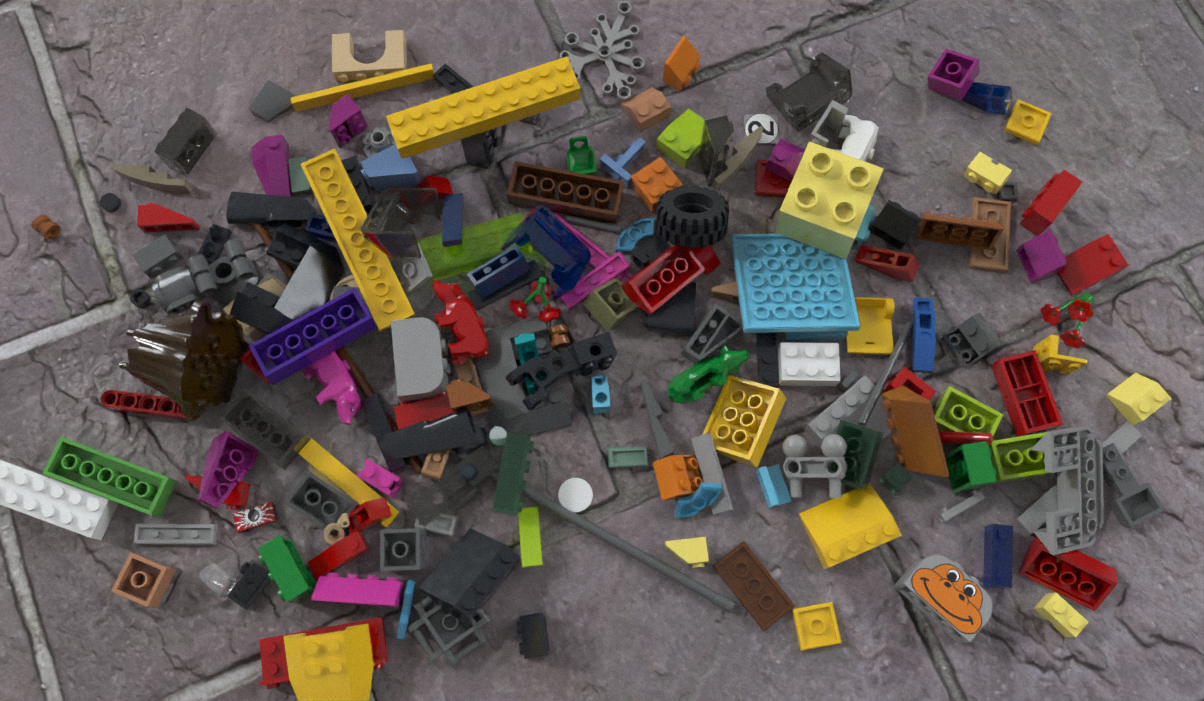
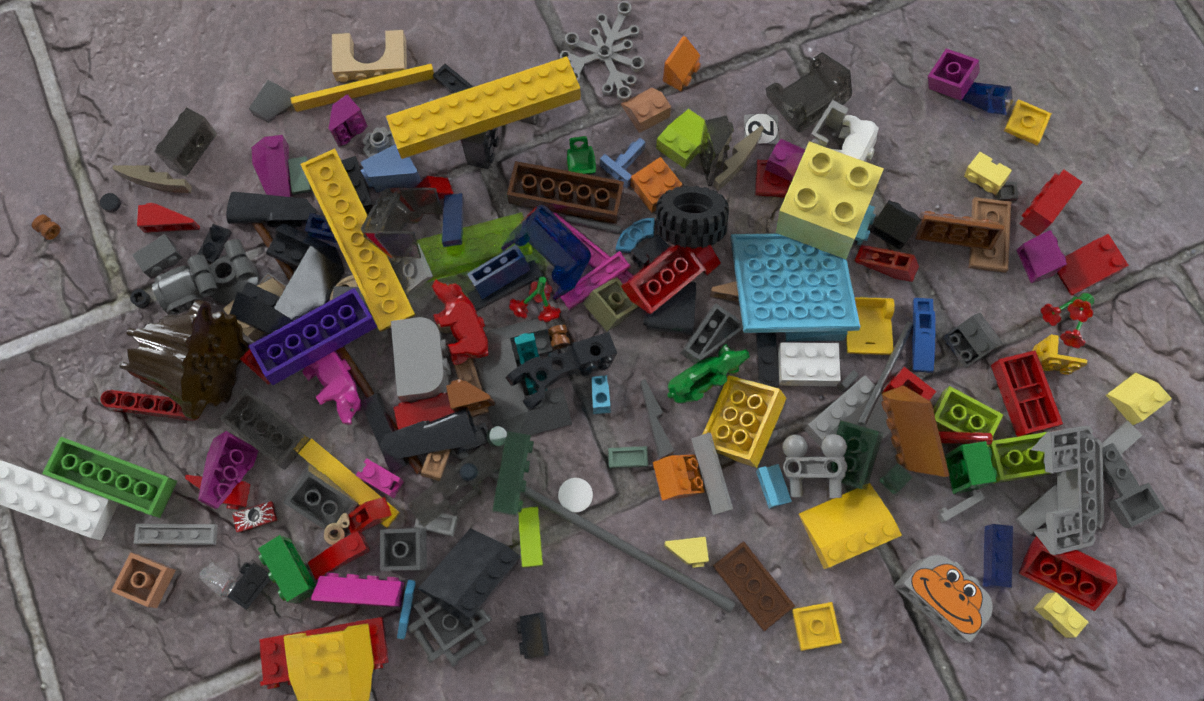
dark azure tile [674,483,722,518] -> none

